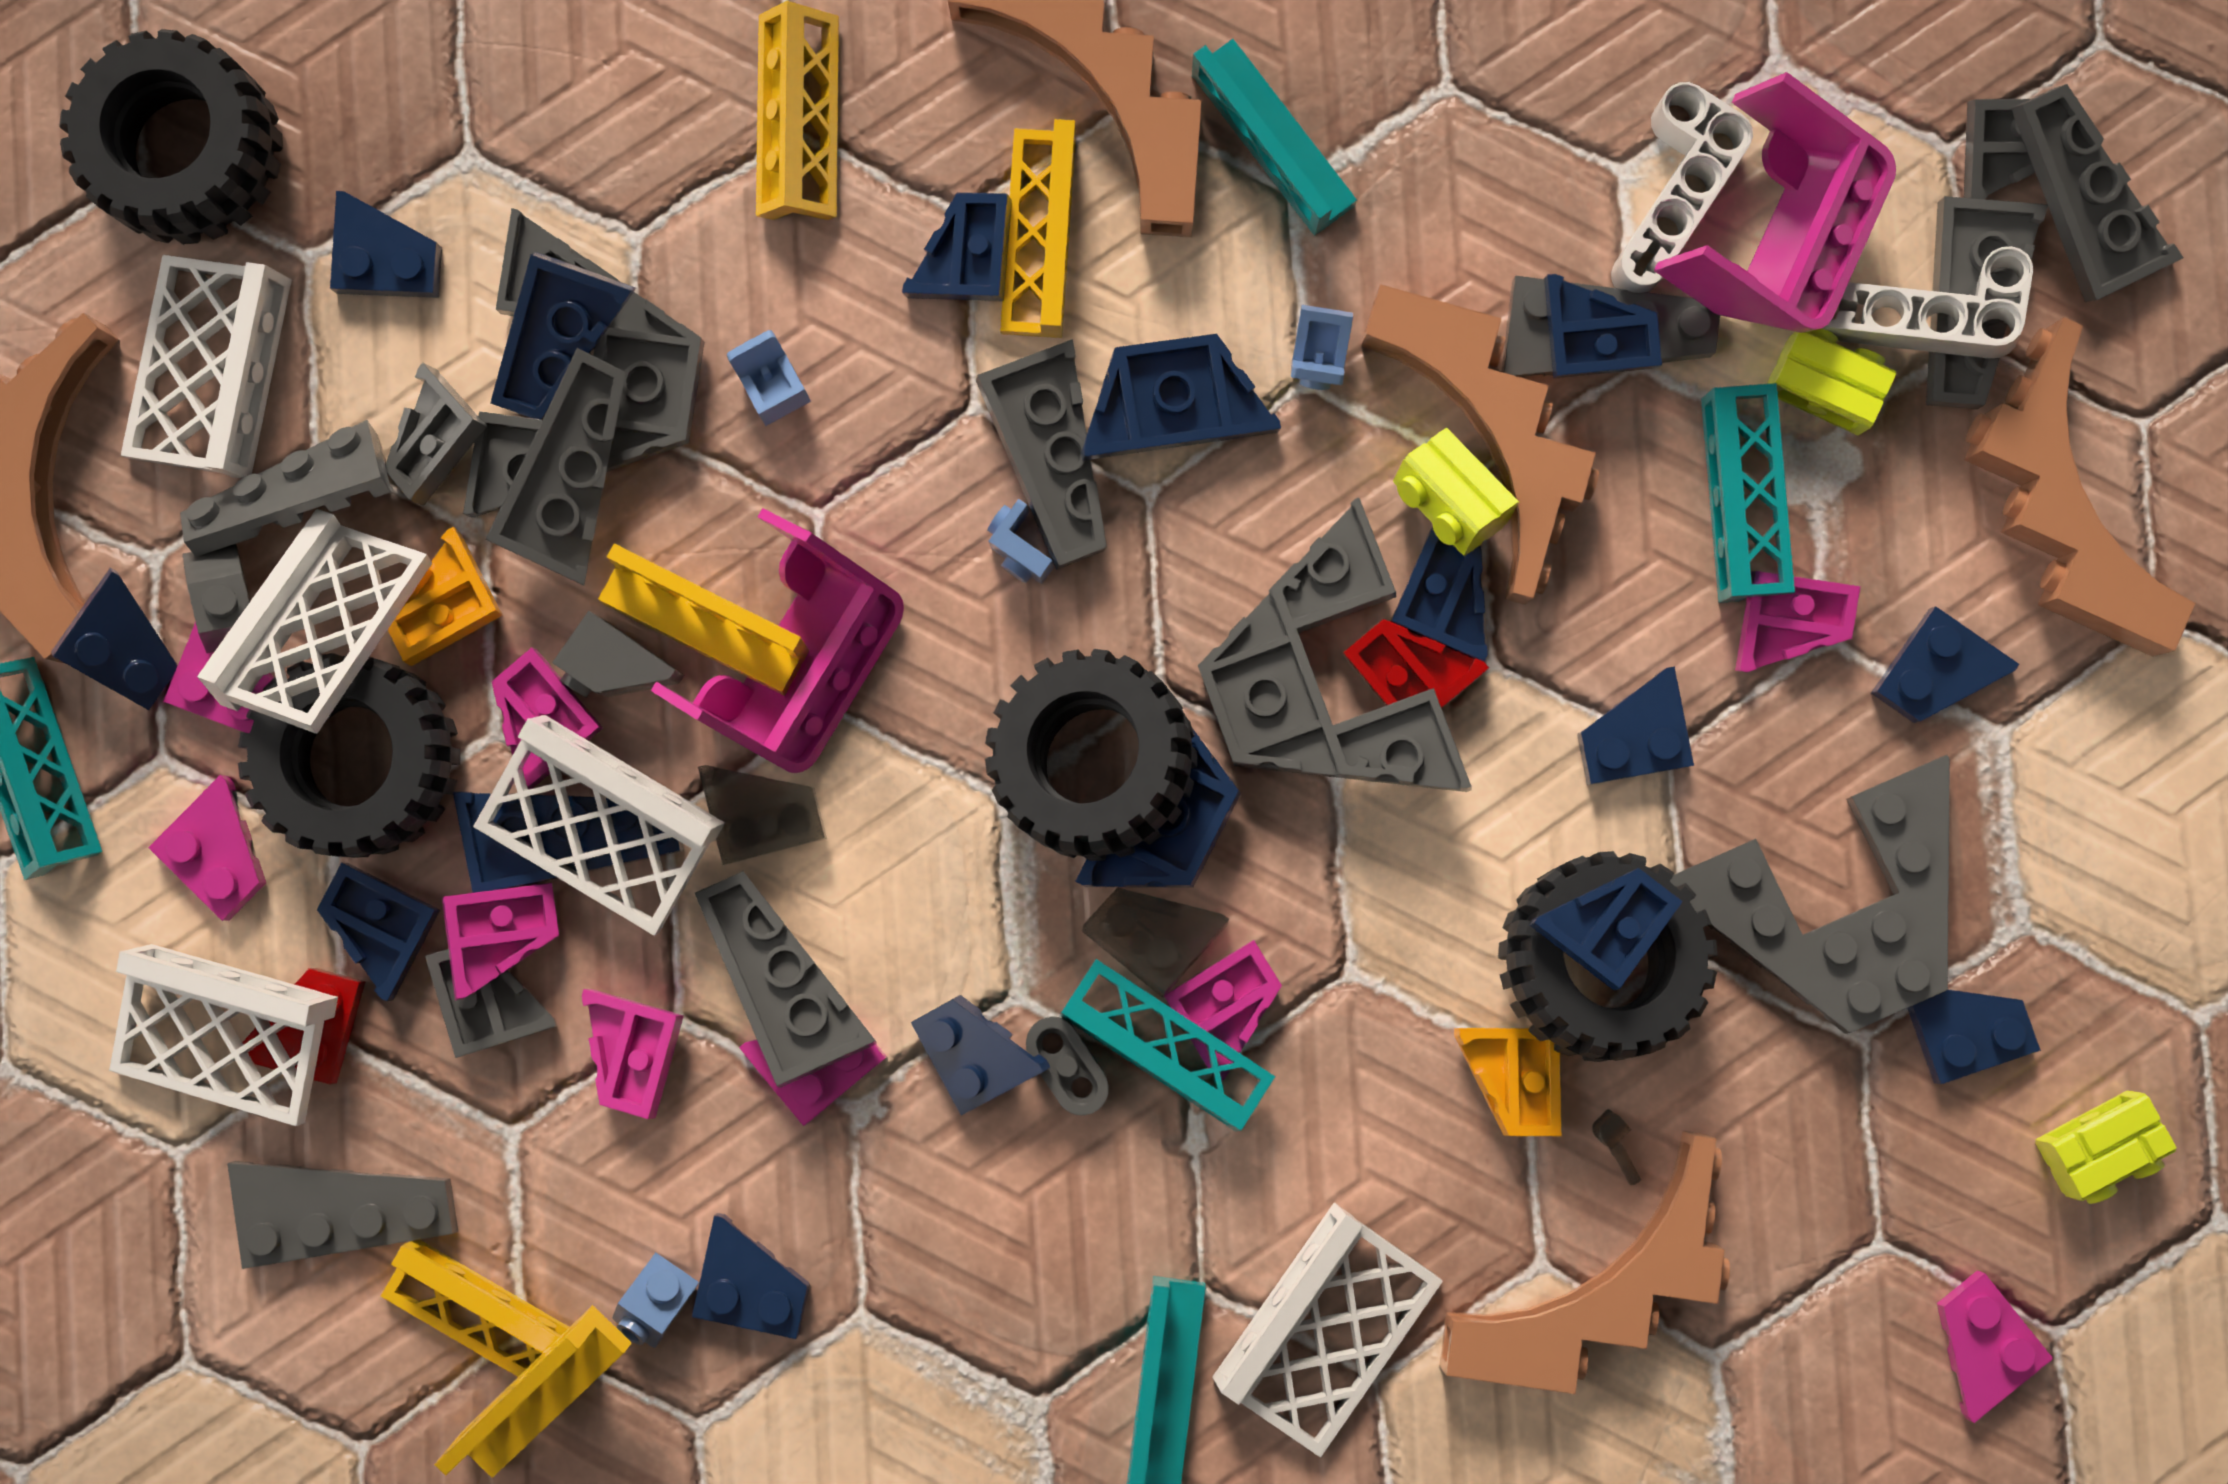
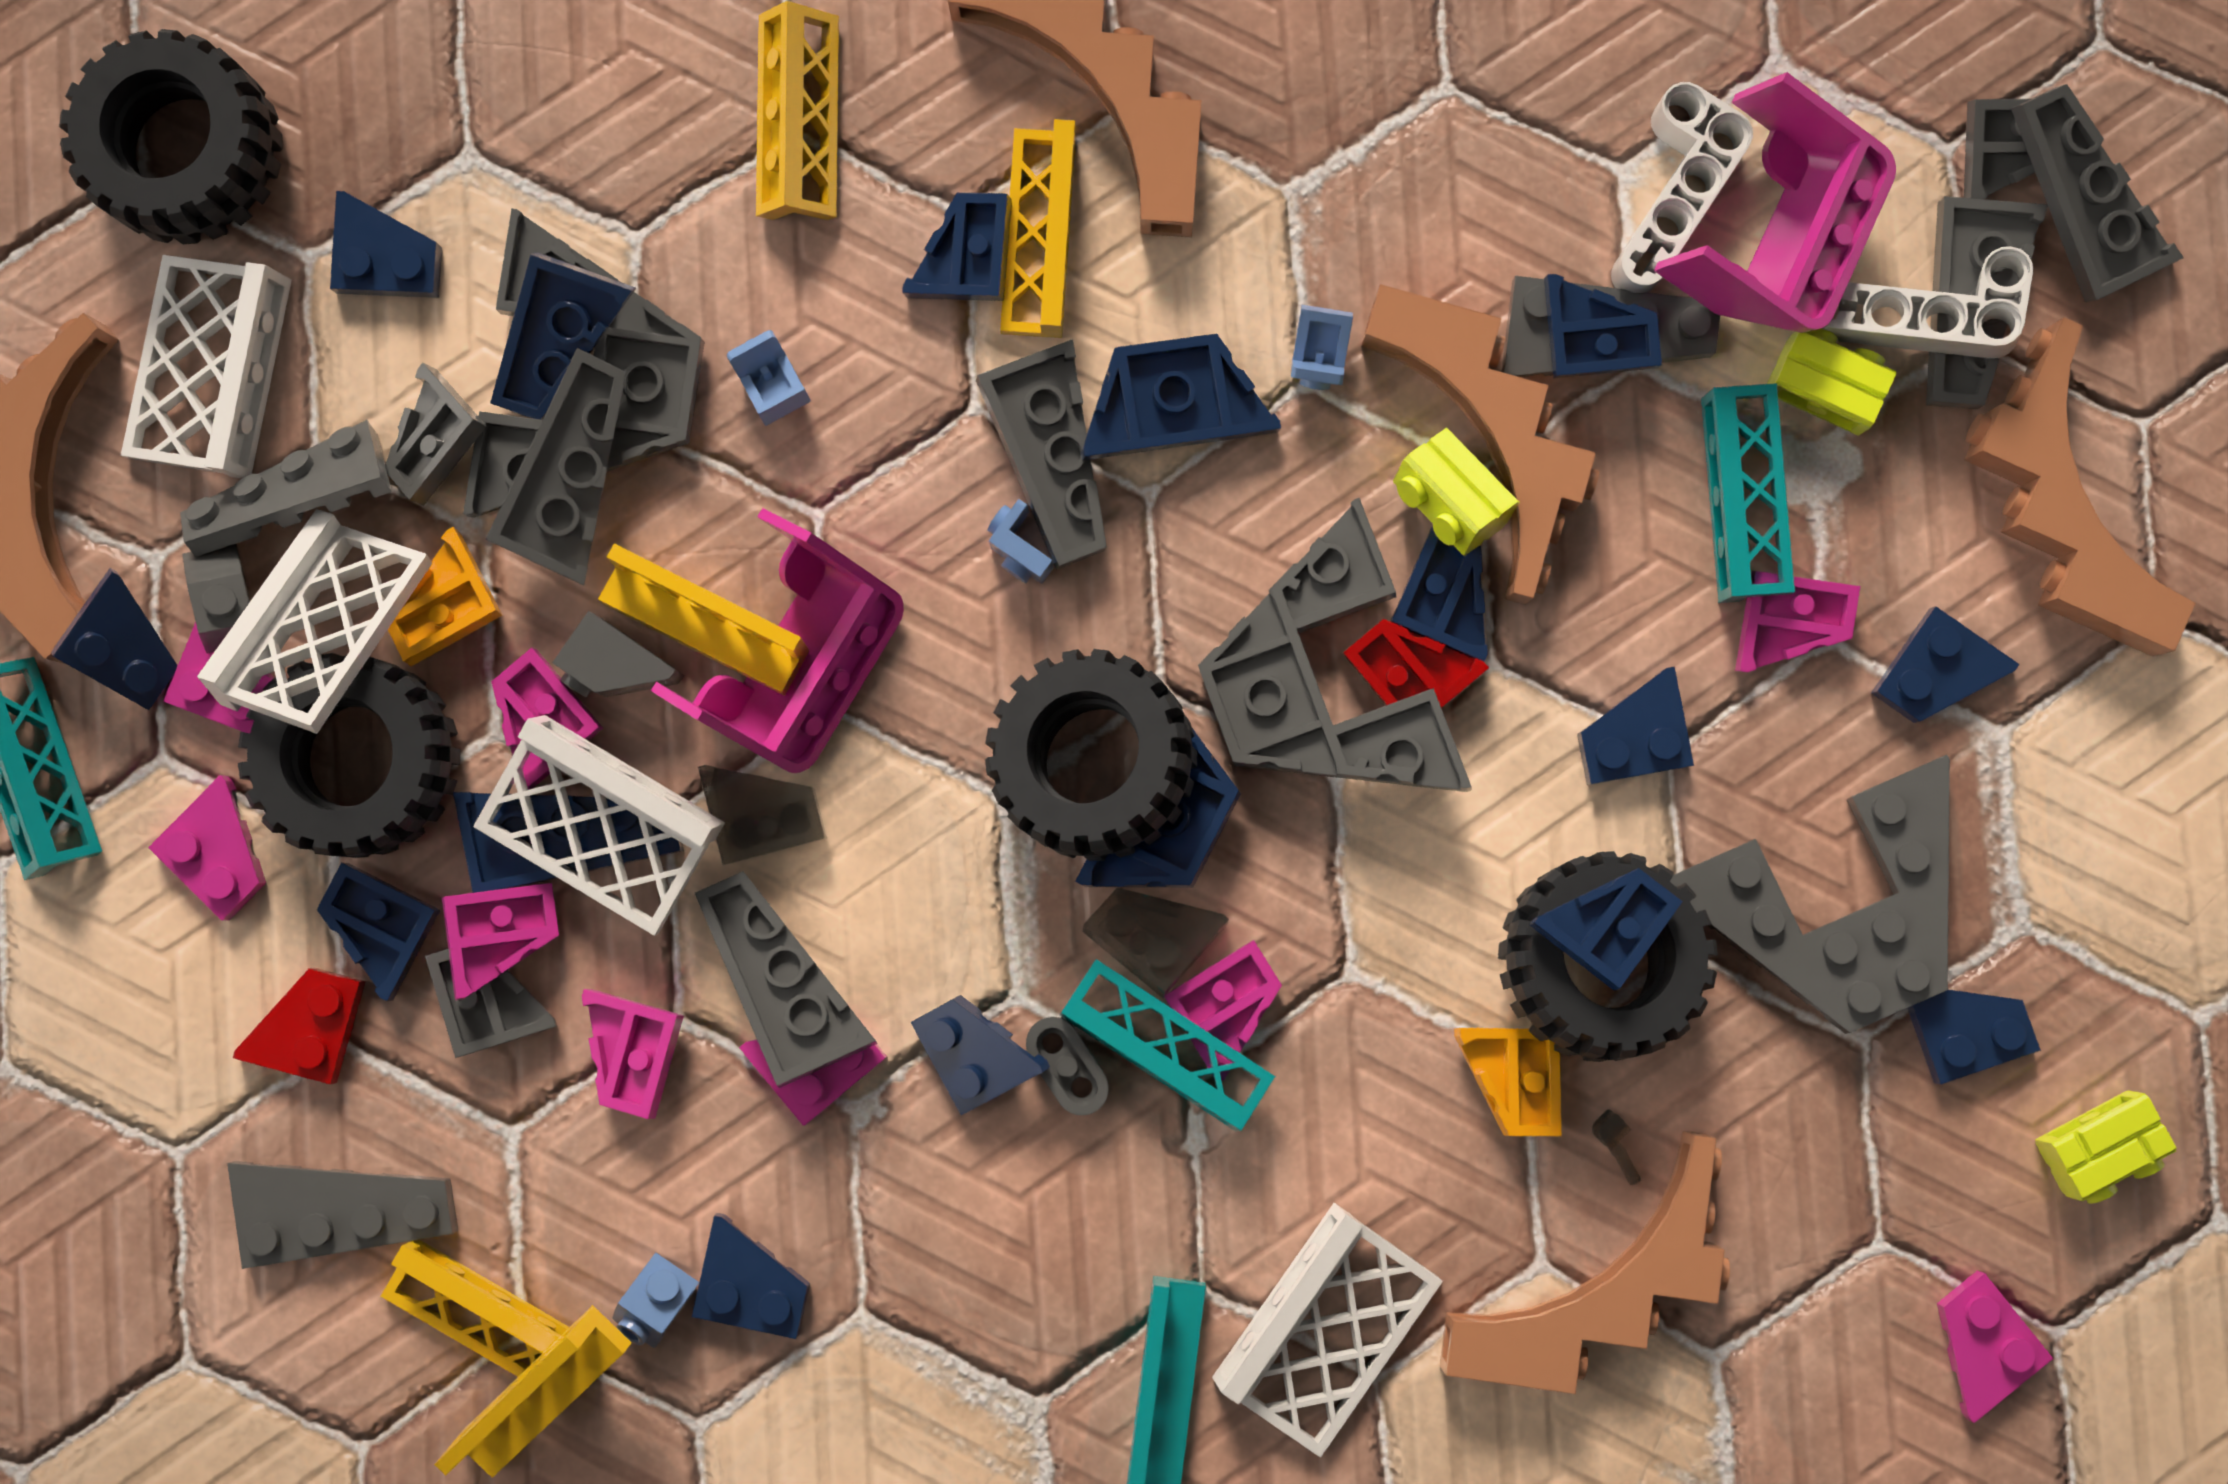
white fence [109,944,338,1126] -> none
teal fence [1191,39,1357,236] -> none

